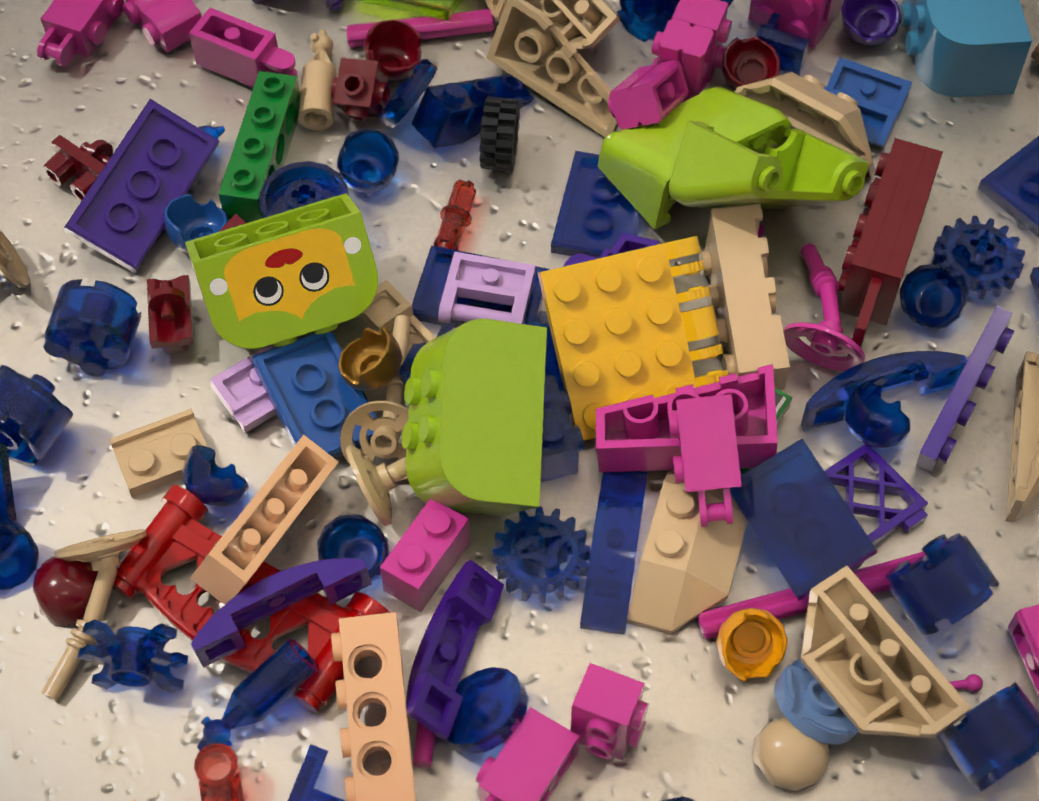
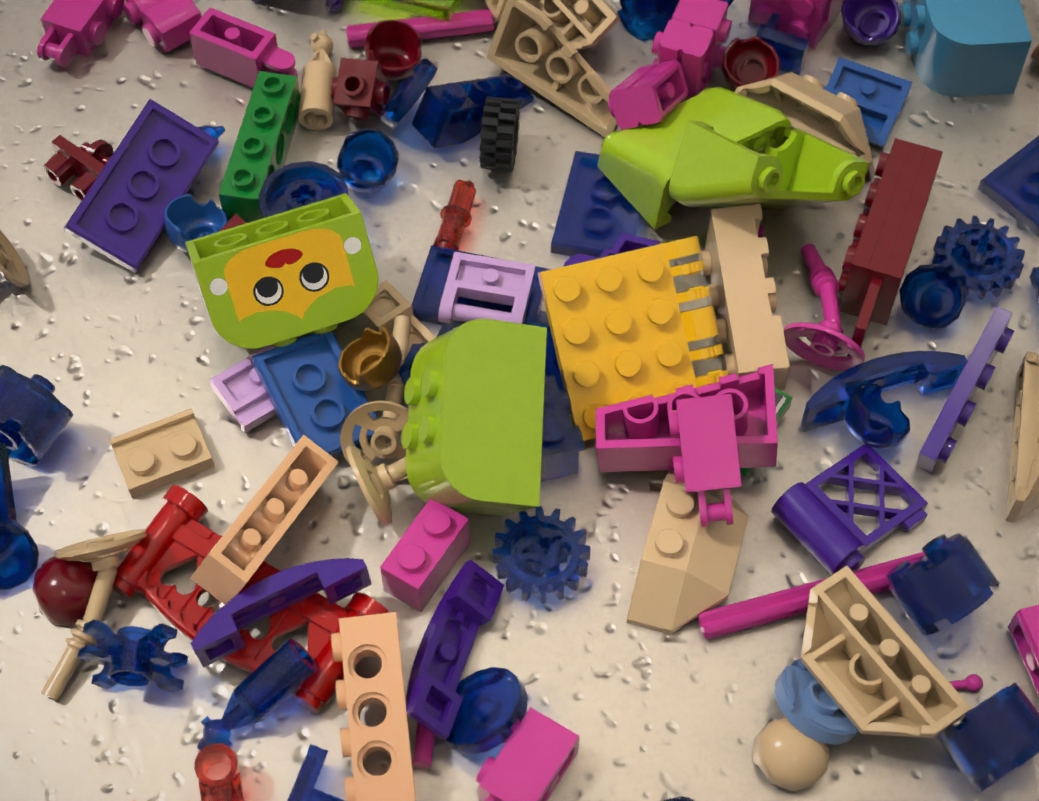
clear blue brick [43,279,142,377] -> none
dark red hips [147,275,194,354] -> none
clear blue hair [182,444,249,508] -> none
clear blue hair [317,514,390,583] -> none
dark pink brick [570,663,649,761] -> none
clear blue slope [580,471,648,635] -> none
light orange hair [716,608,788,682] -> none
clear blue tile [730,439,877,601] -> none

